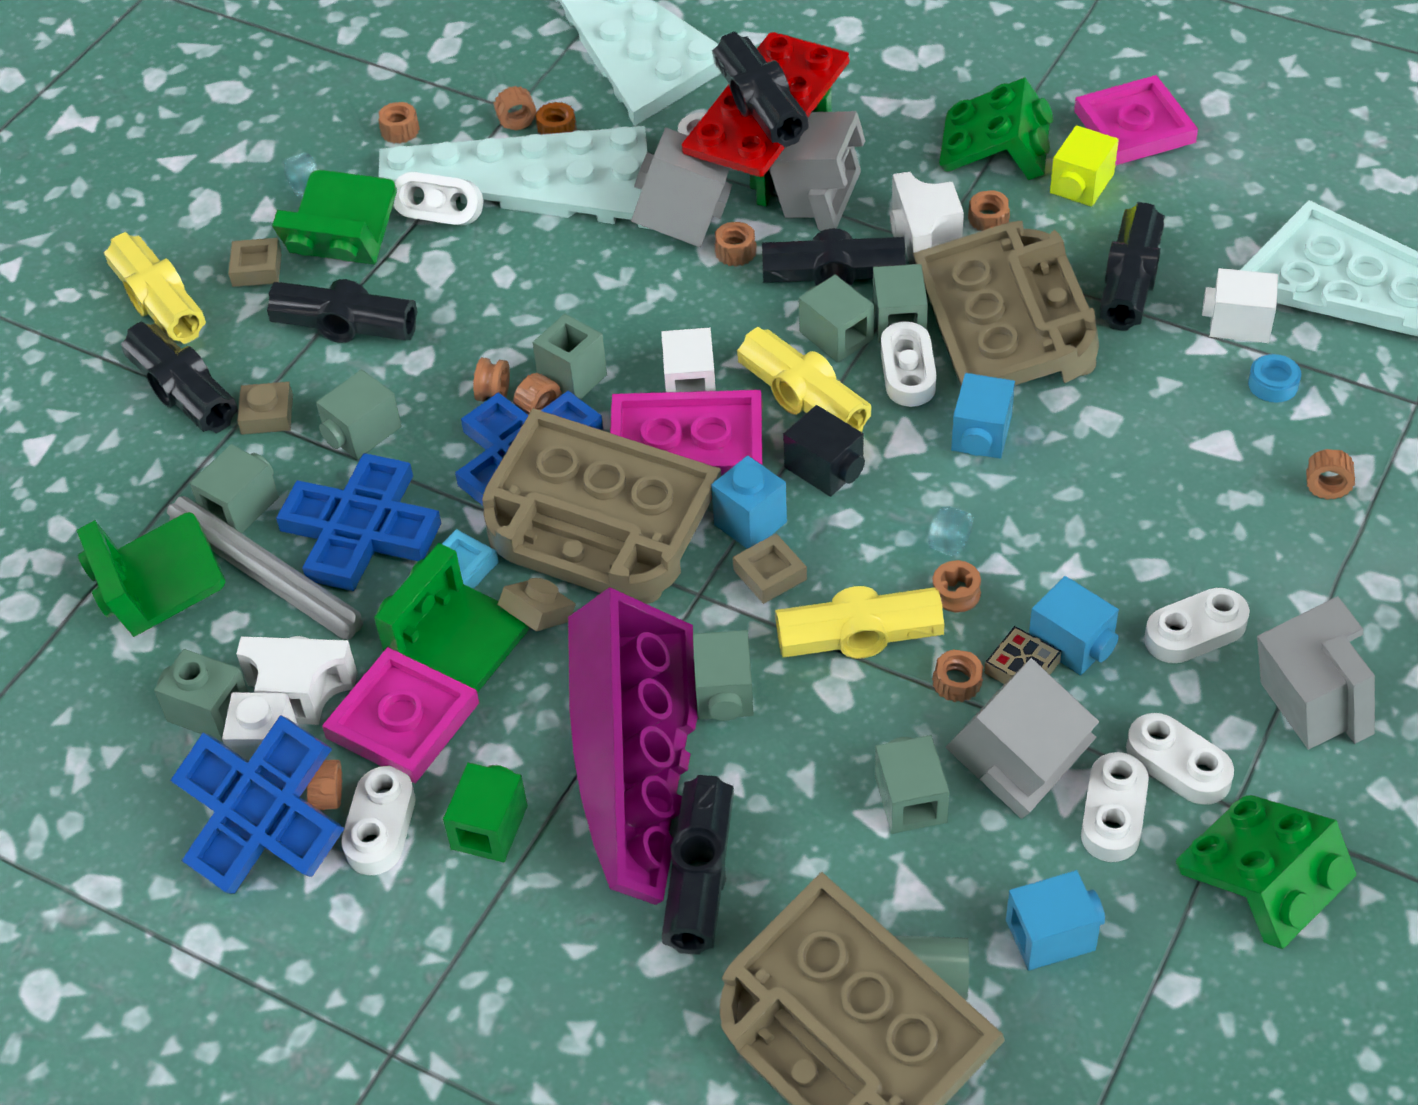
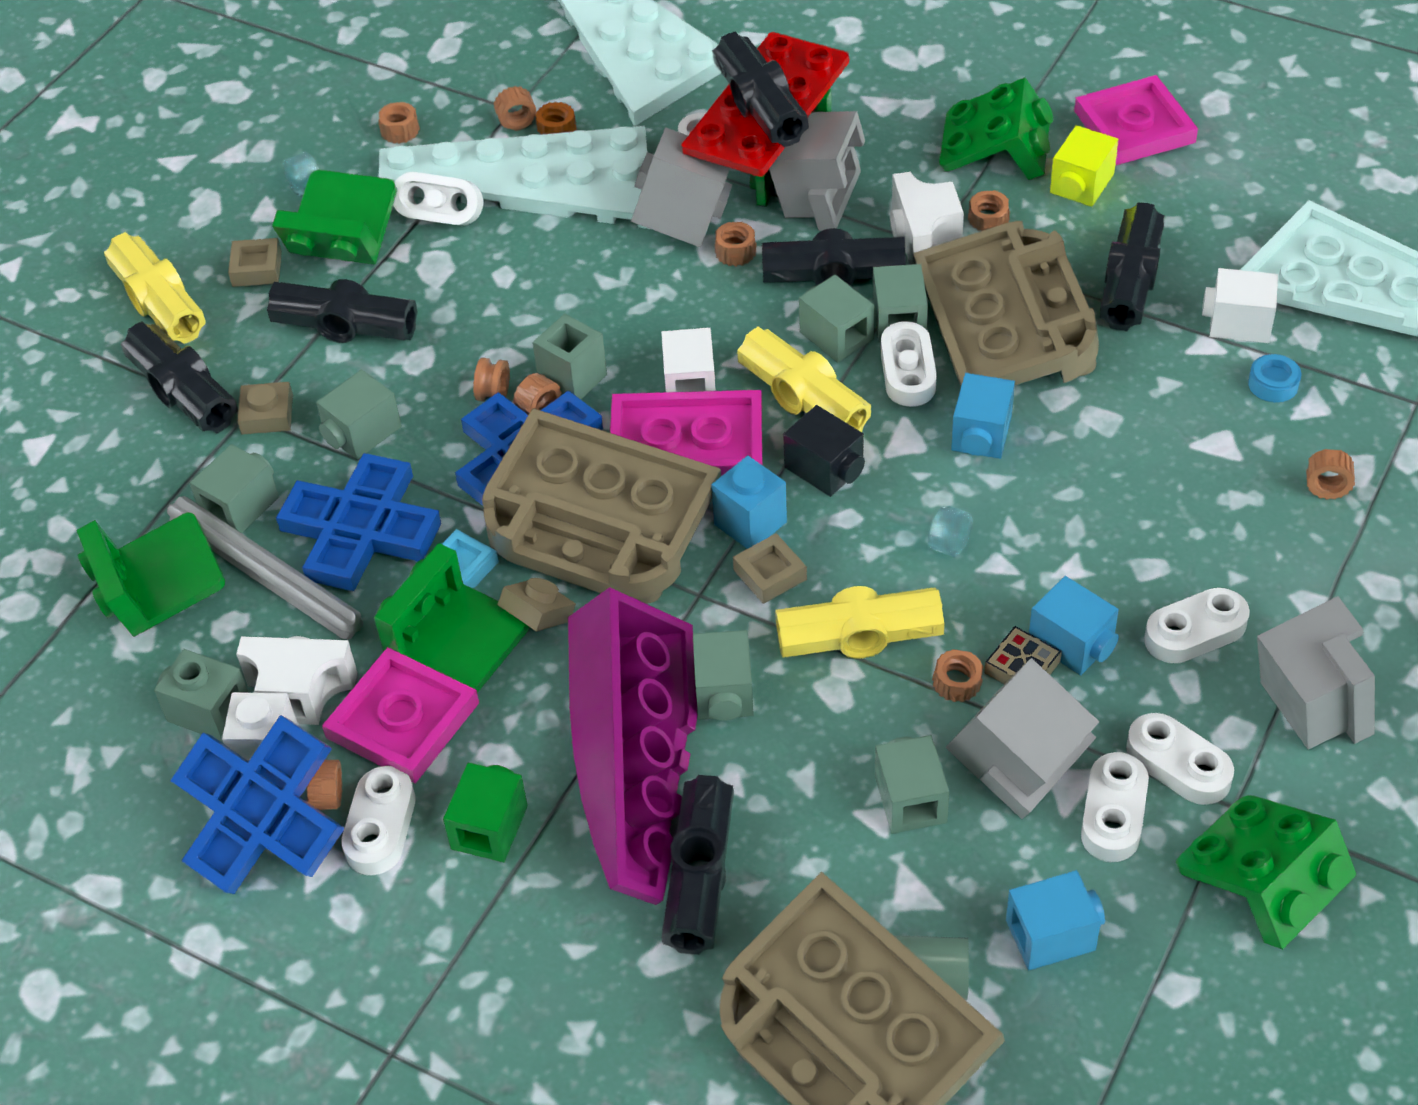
nougat bush [932,560,981,612] -> none

